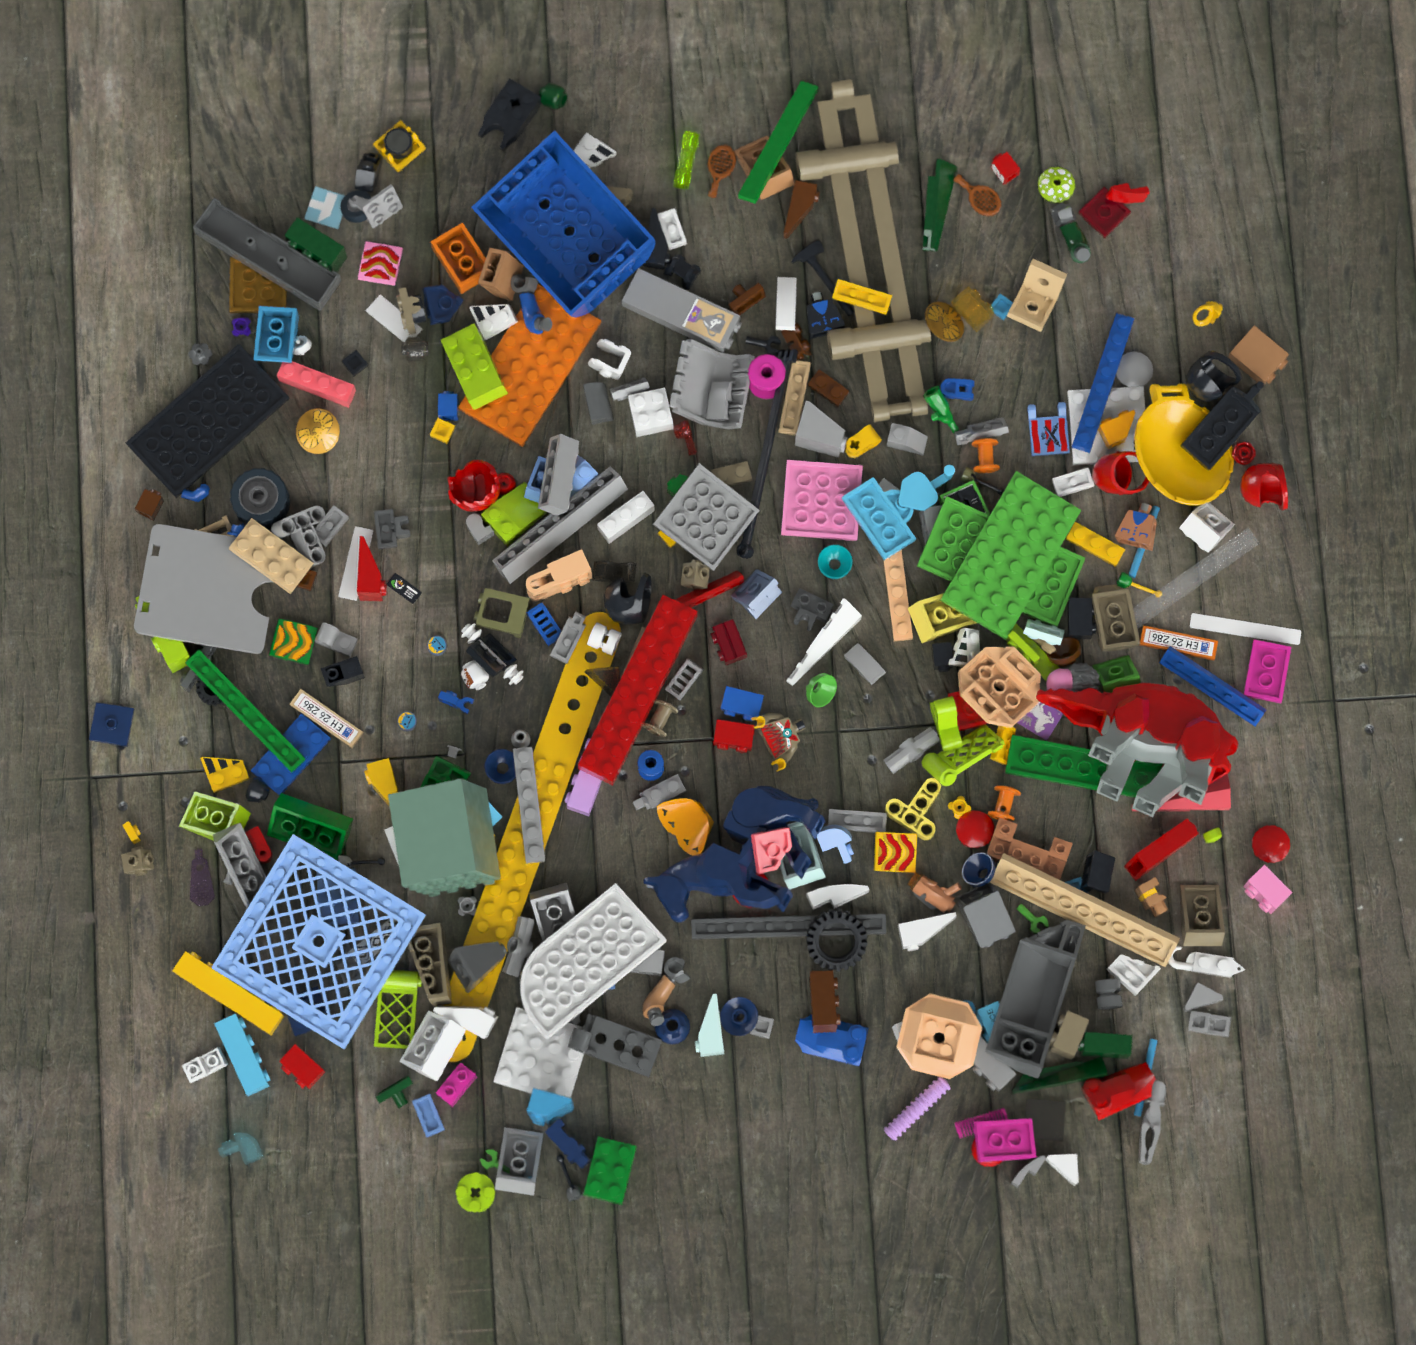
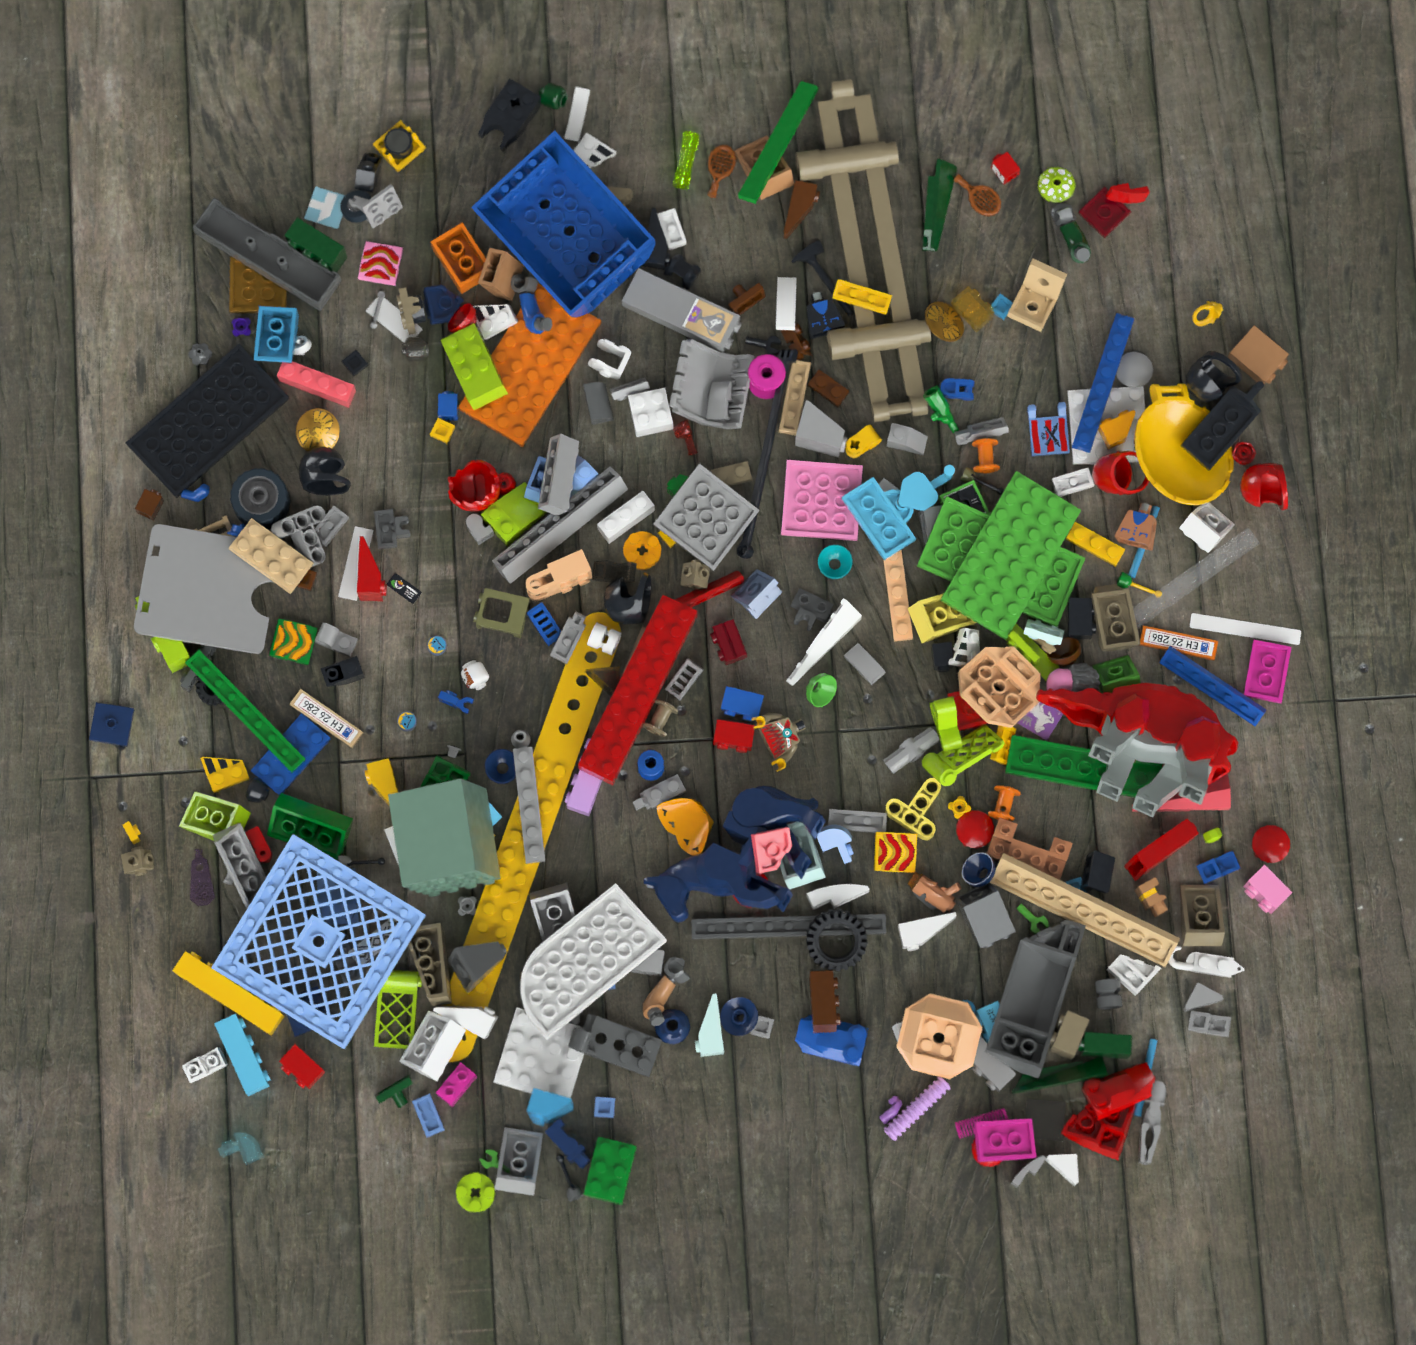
black plate [461,623,523,685] -> none
light grey piece [502,916,535,977] -> none
none -> black piece [299,446,351,496]
none -> light grey hinge [370,291,385,329]
none -> red piece [447,303,477,333]
none -> white sticker [564,87,590,141]
none -> medium blue tile [594,1097,615,1119]
none -> light orange plate [623,531,661,570]
none -> medium lavender arm [879,1096,902,1124]
none -> red brick [1061,1104,1136,1160]
none -> blue slope [1197,850,1241,884]

